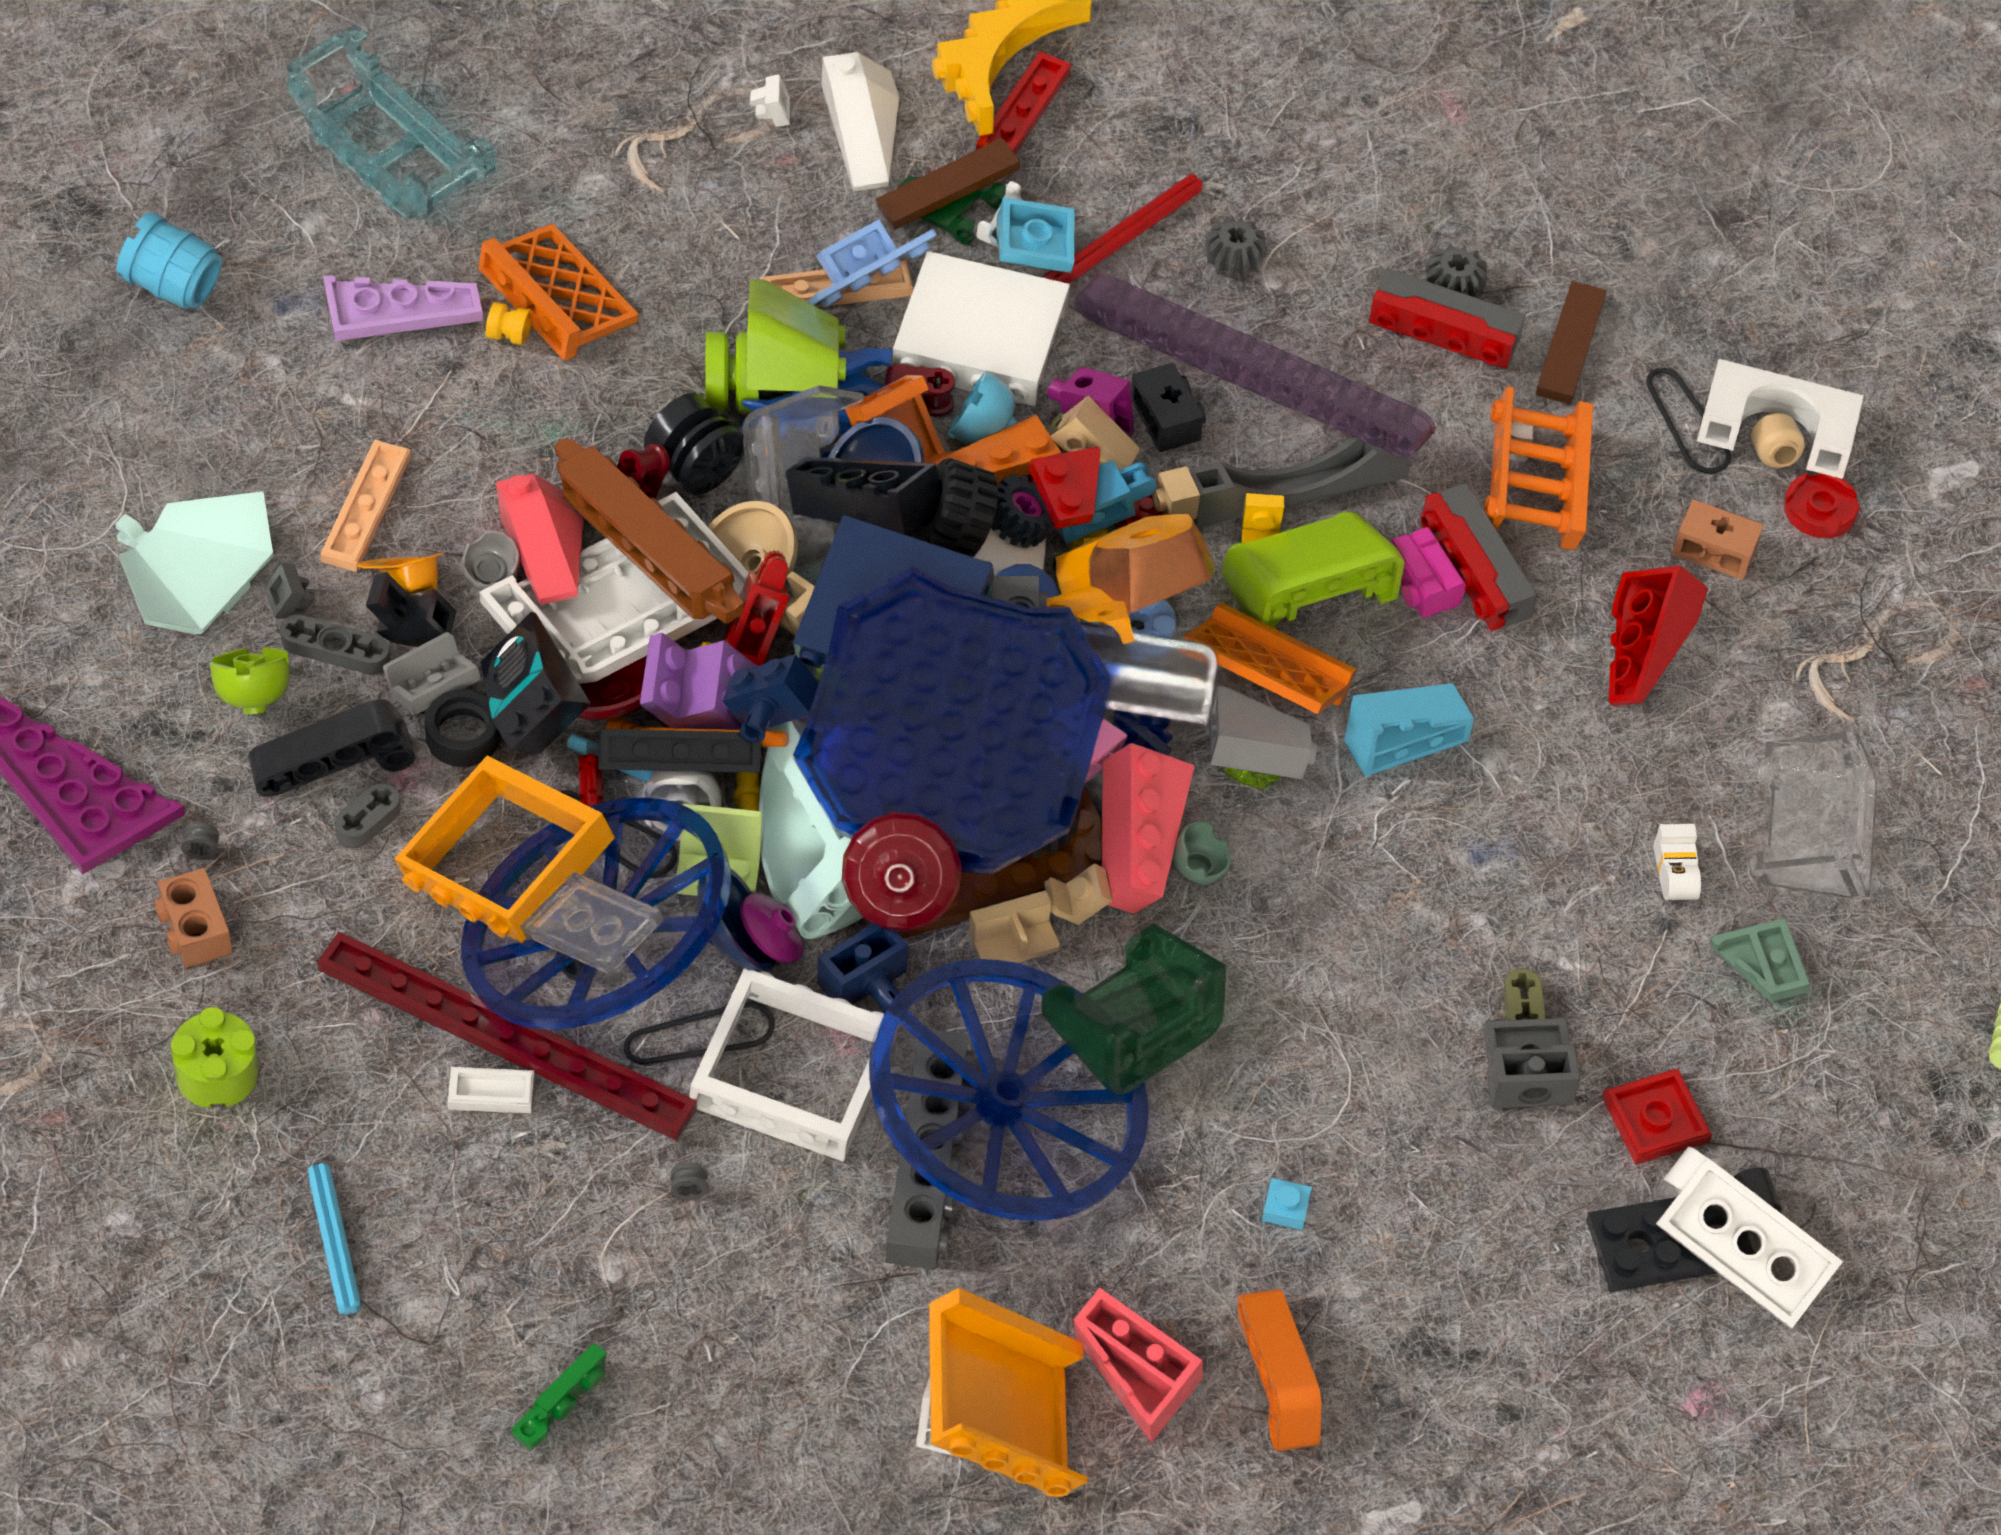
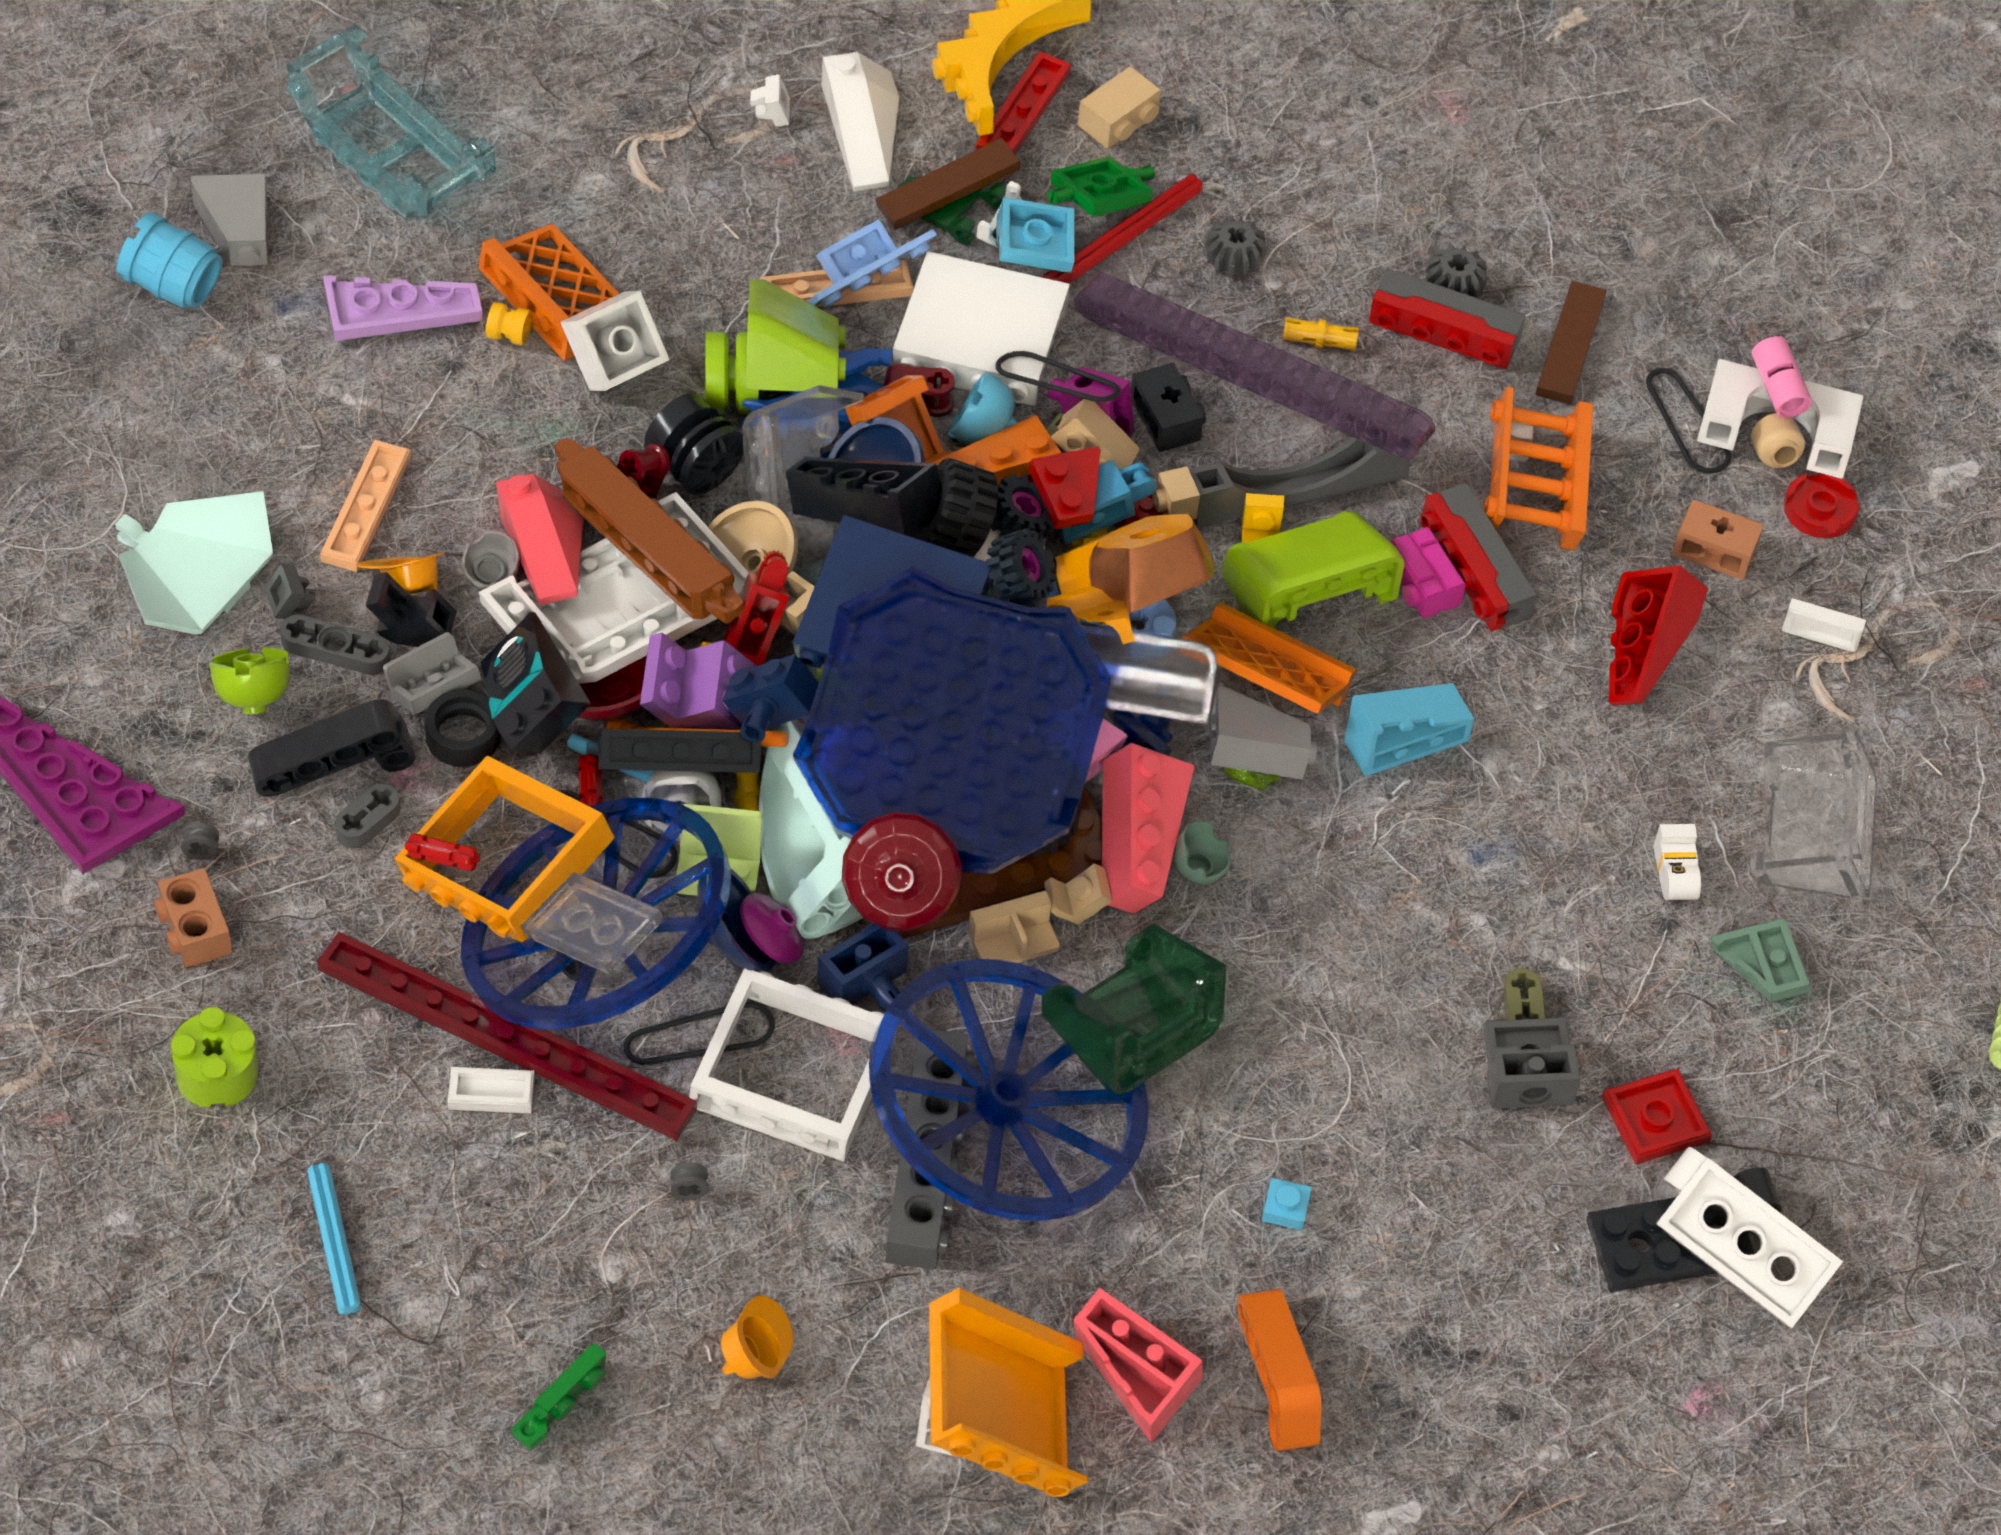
none -> light grey slope [191,174,268,266]
none -> red axle [405,833,480,871]
none -> white brick [560,291,670,391]
none -> light orange piece [721,1295,793,1379]
none -> black bush [987,529,1056,606]
none -> black piece [995,351,1120,402]
none -> green plate [1048,156,1155,217]
none -> tan brick [1078,66,1161,149]
none -> yellow pin [1282,317,1359,351]
none -> bright pink pin [1752,336,1812,418]
none -> white tile [1782,598,1866,653]

